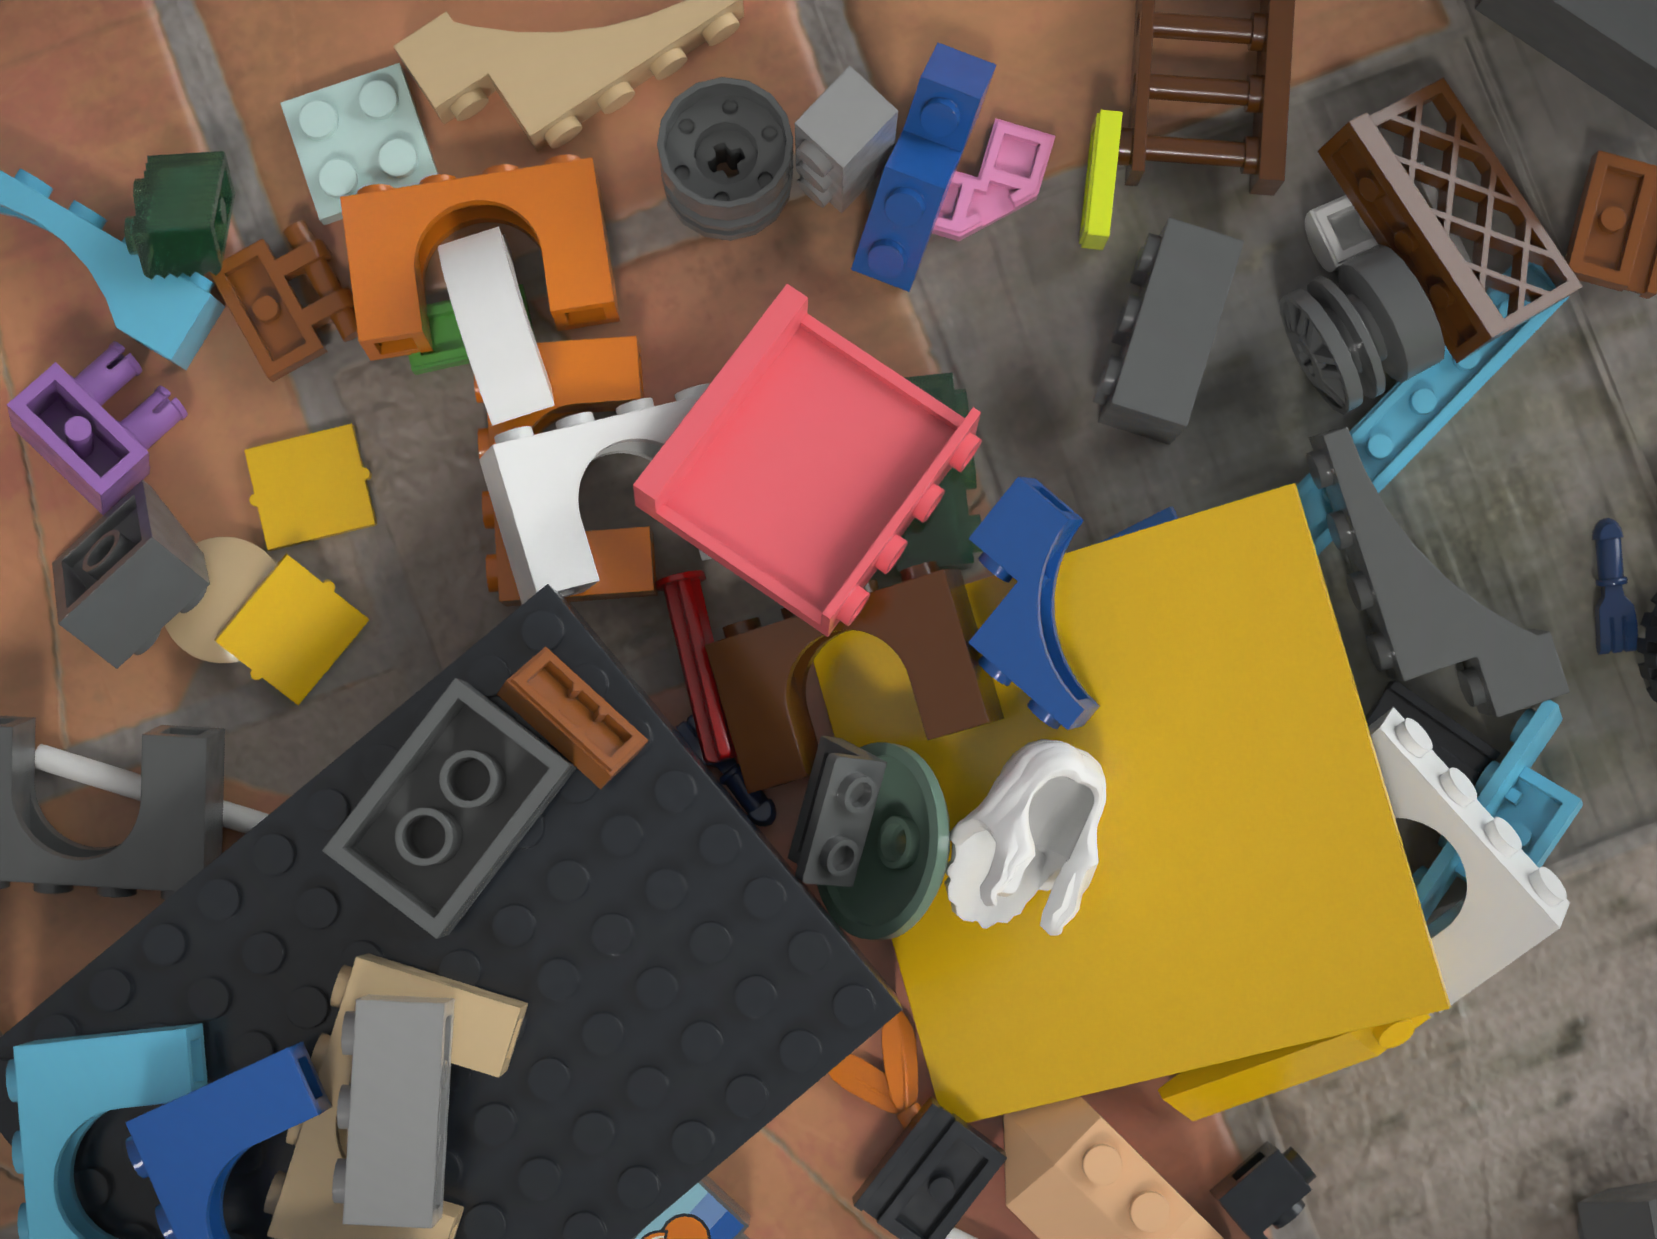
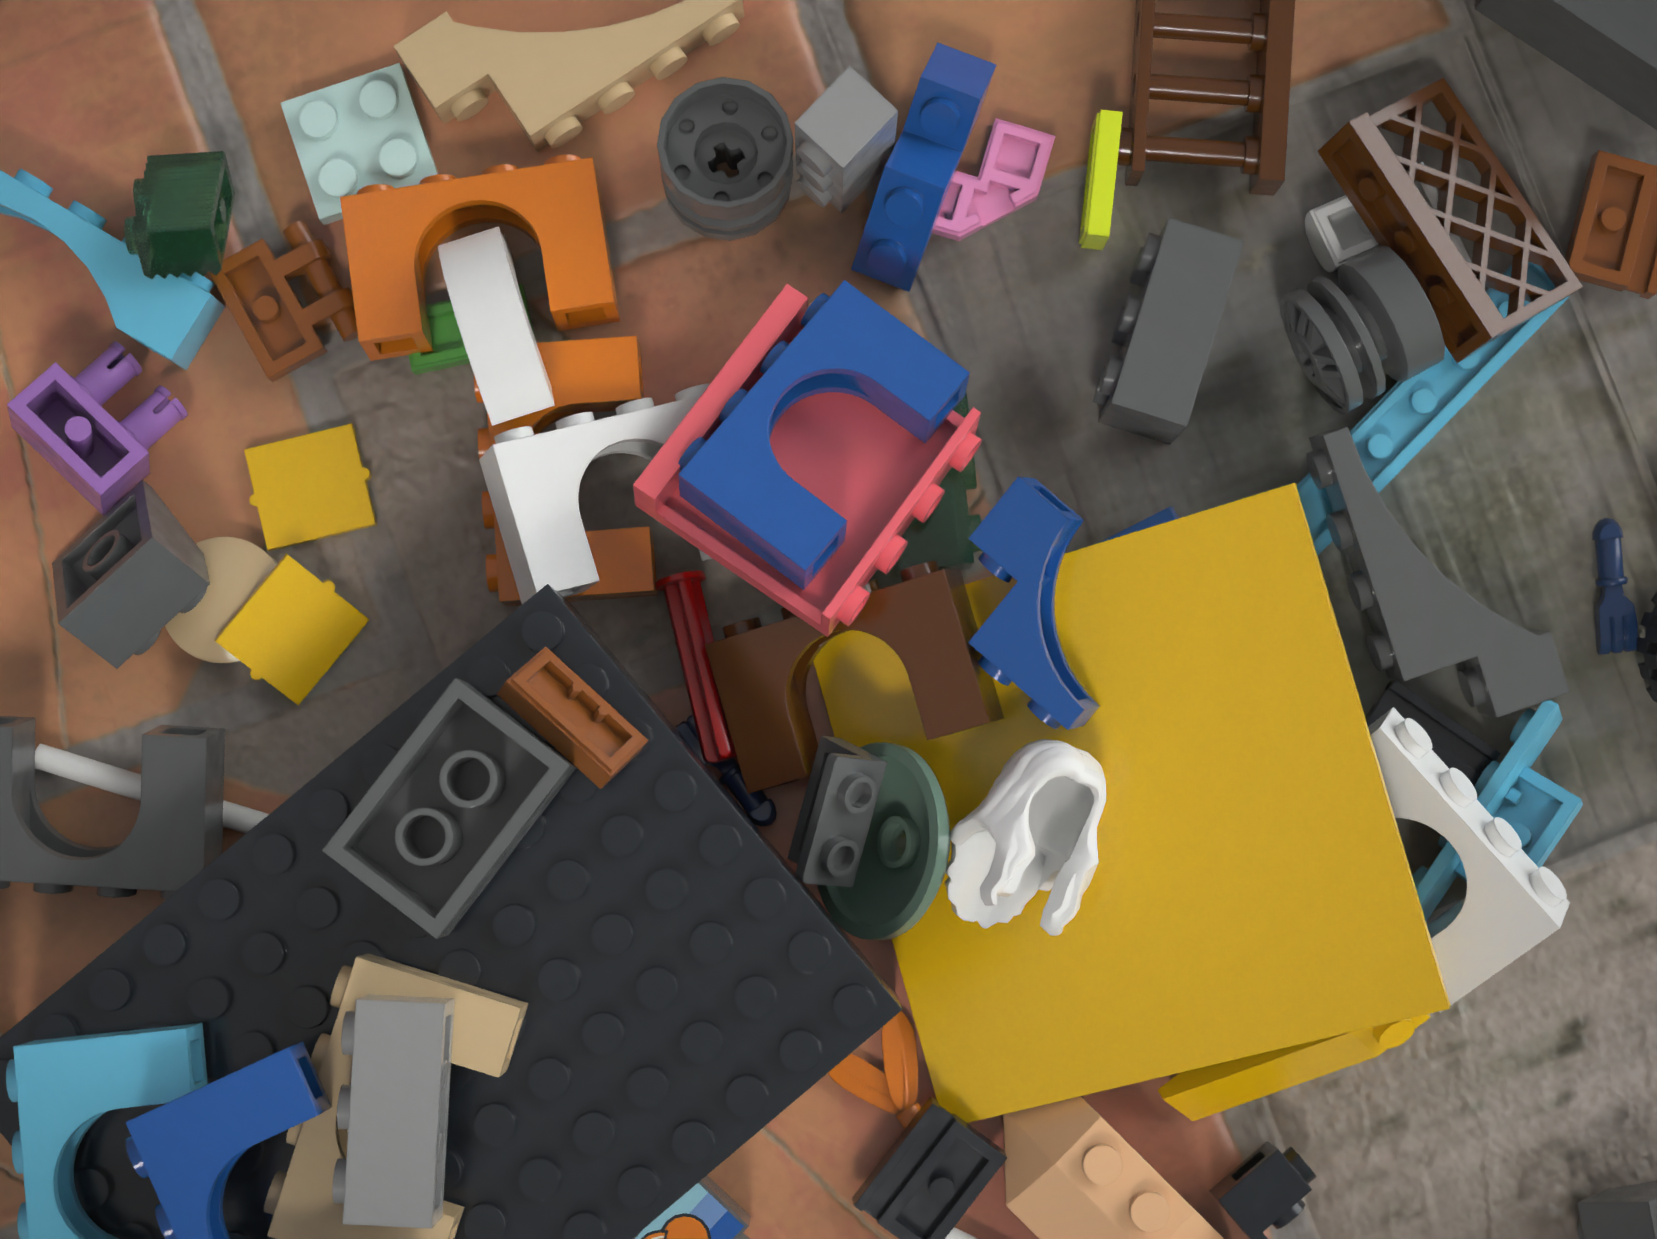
none -> blue arch [678,280,970,590]

